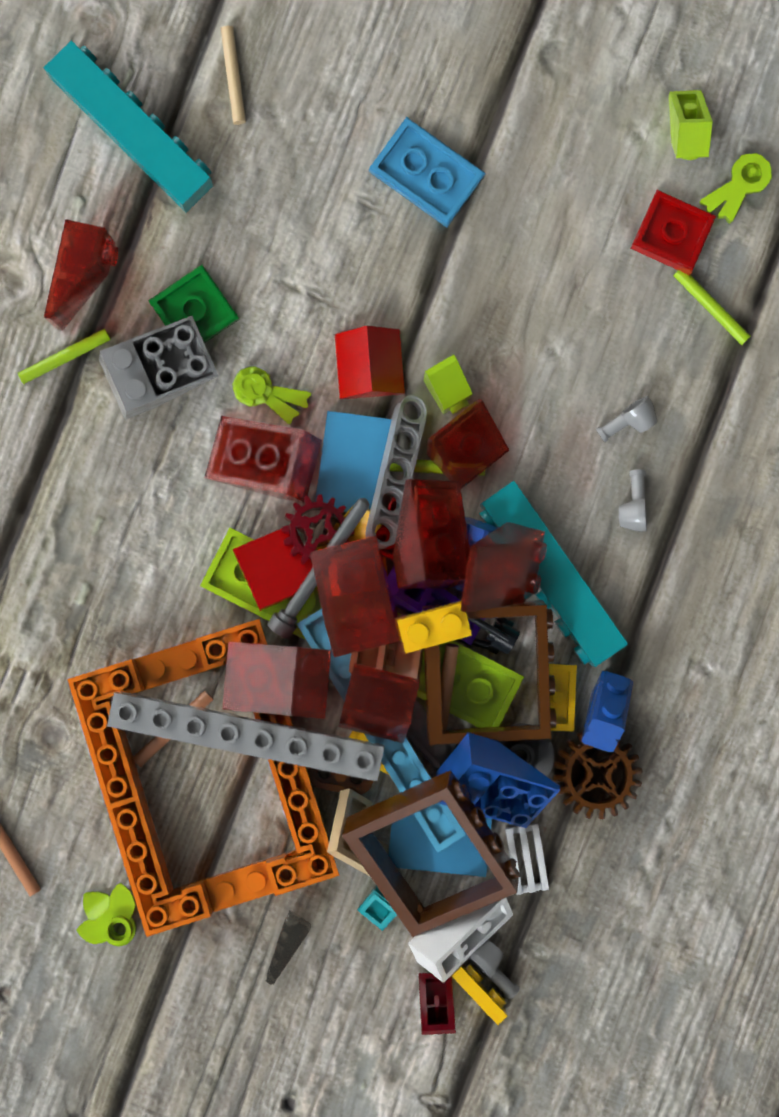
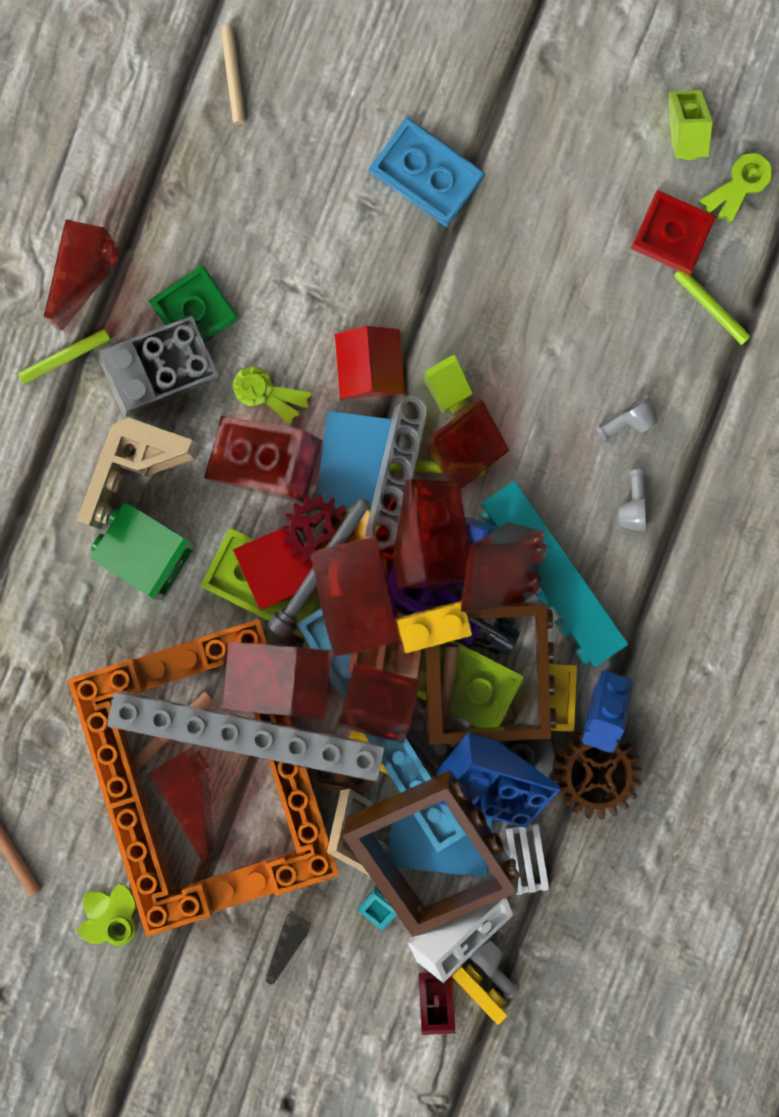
teal brick [43,40,213,213] -> none
none -> tan bracket [76,417,199,529]
none -> slope [90,502,196,601]
none -> clear red slope [149,747,215,860]

